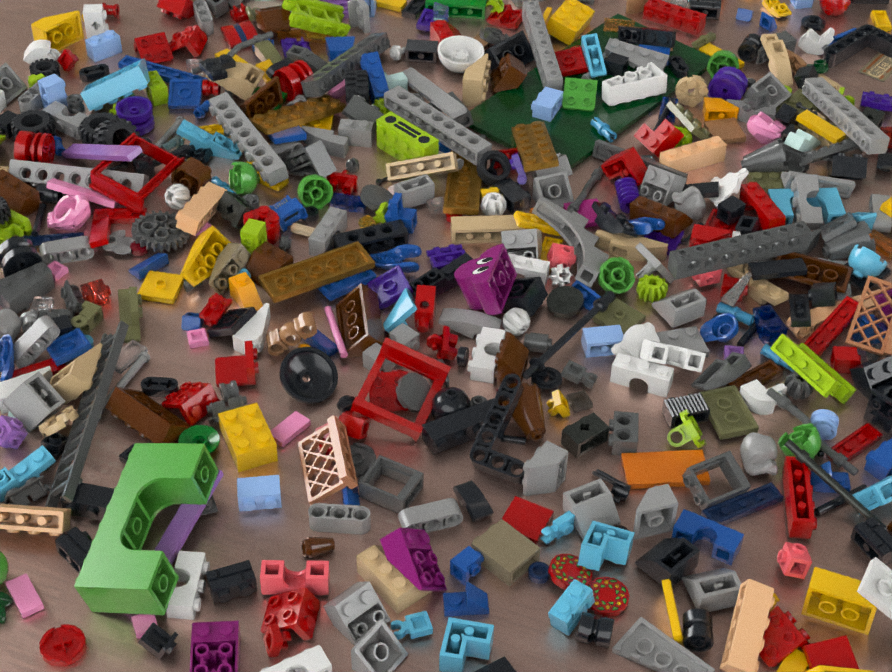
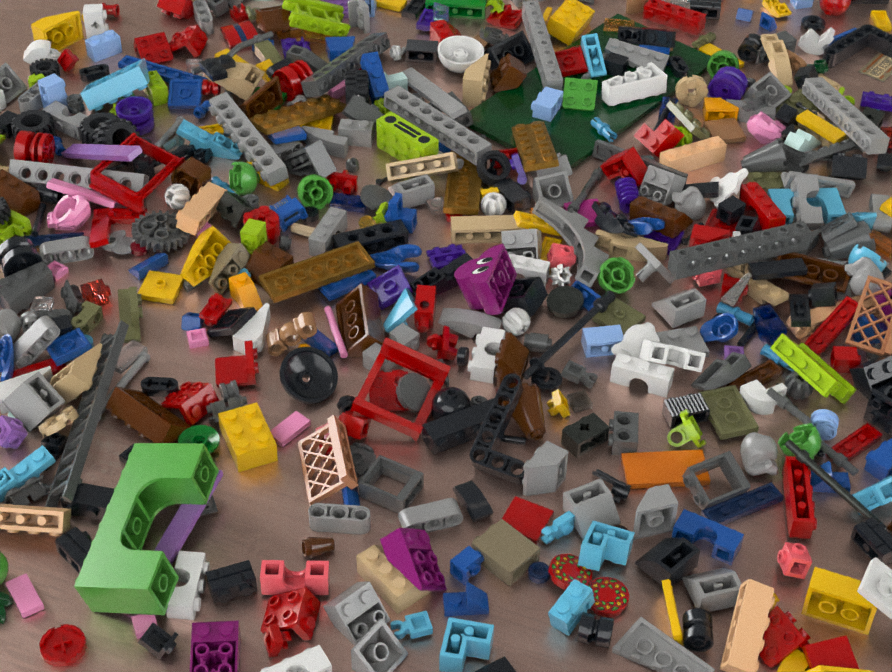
light blue brick [237,475,282,511] -> none
lime gear [636,274,668,303] -> none
black bar [814,484,867,516] -> none
none -> light grey piece [845,257,885,295]

